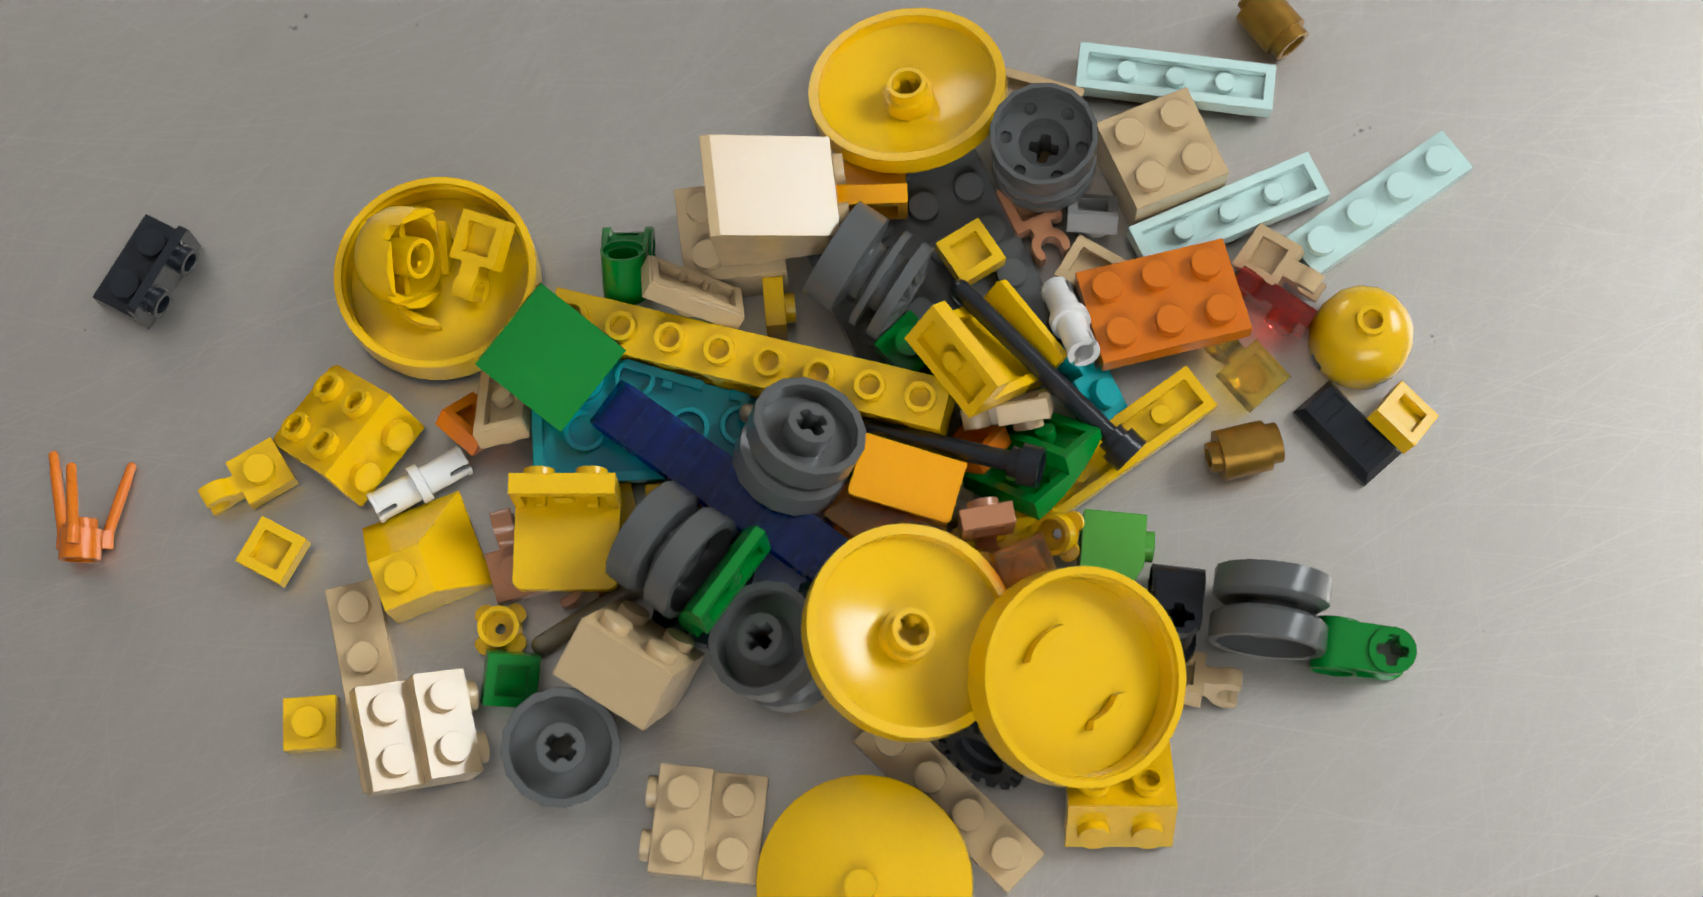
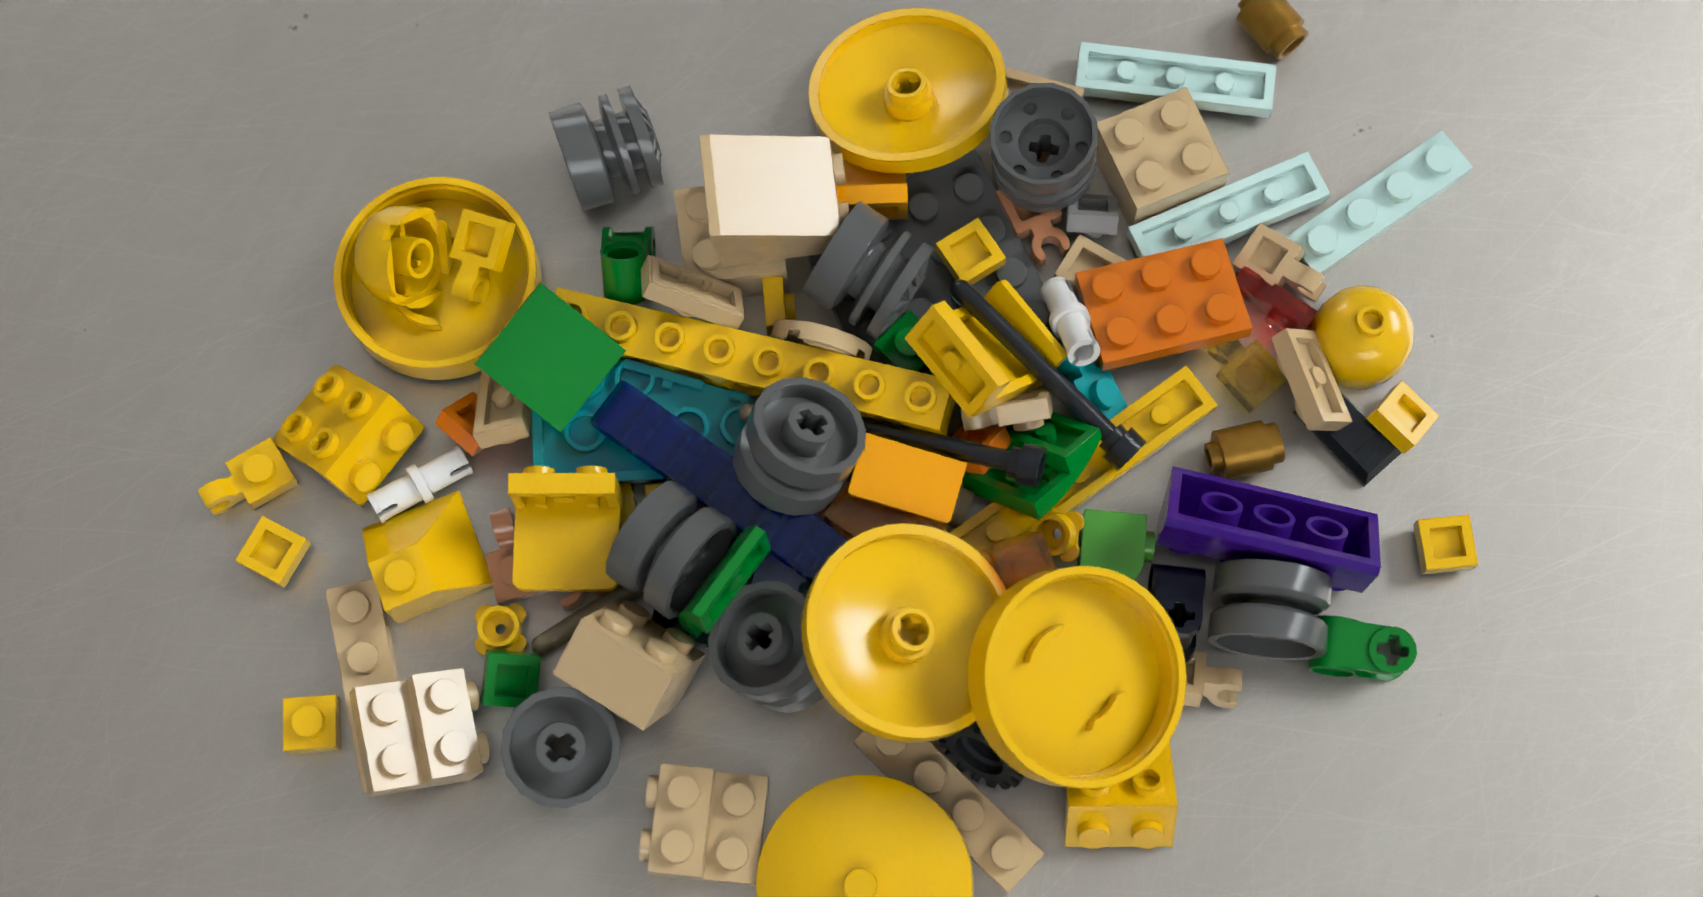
orange plant [48,451,137,563] -> none
black bracket [93,214,202,329] -> none
nougat plate [957,497,1016,550] -> none
none -> dark grey wheel [548,85,664,212]
none -> tan tile [770,319,872,360]
none -> dark purple slope [1155,466,1381,593]
none -> tan plate [1271,328,1353,431]
none -> yellow plate [1413,514,1479,575]

